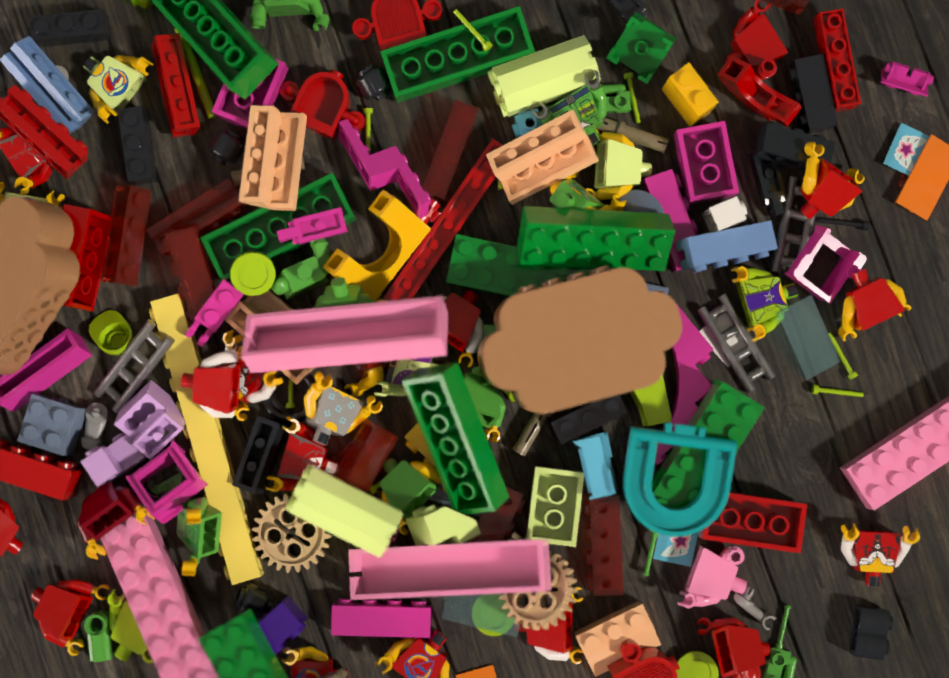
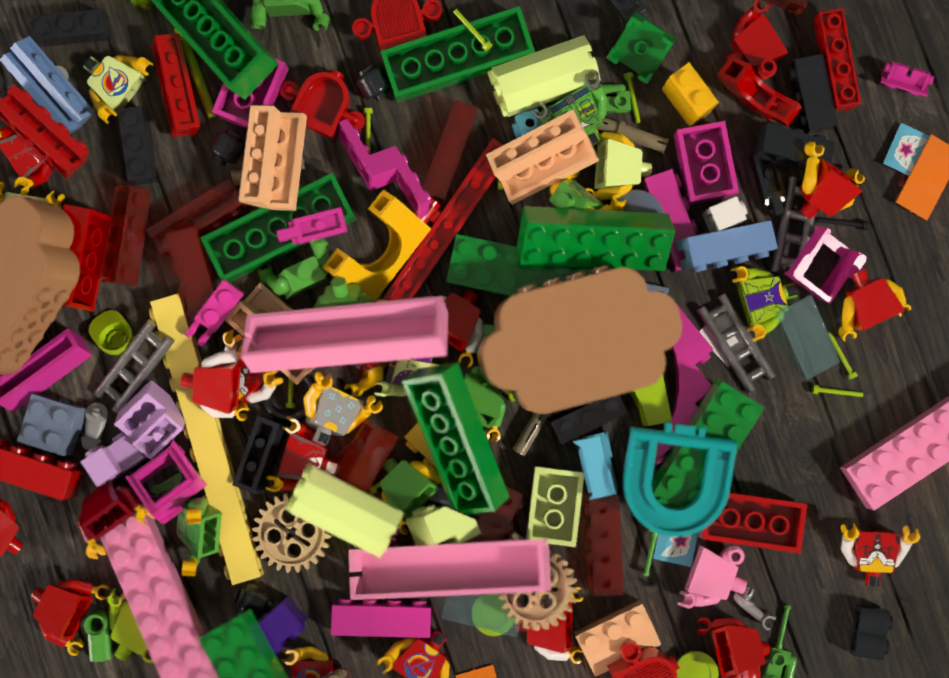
lime piece [230,251,275,296] -> none

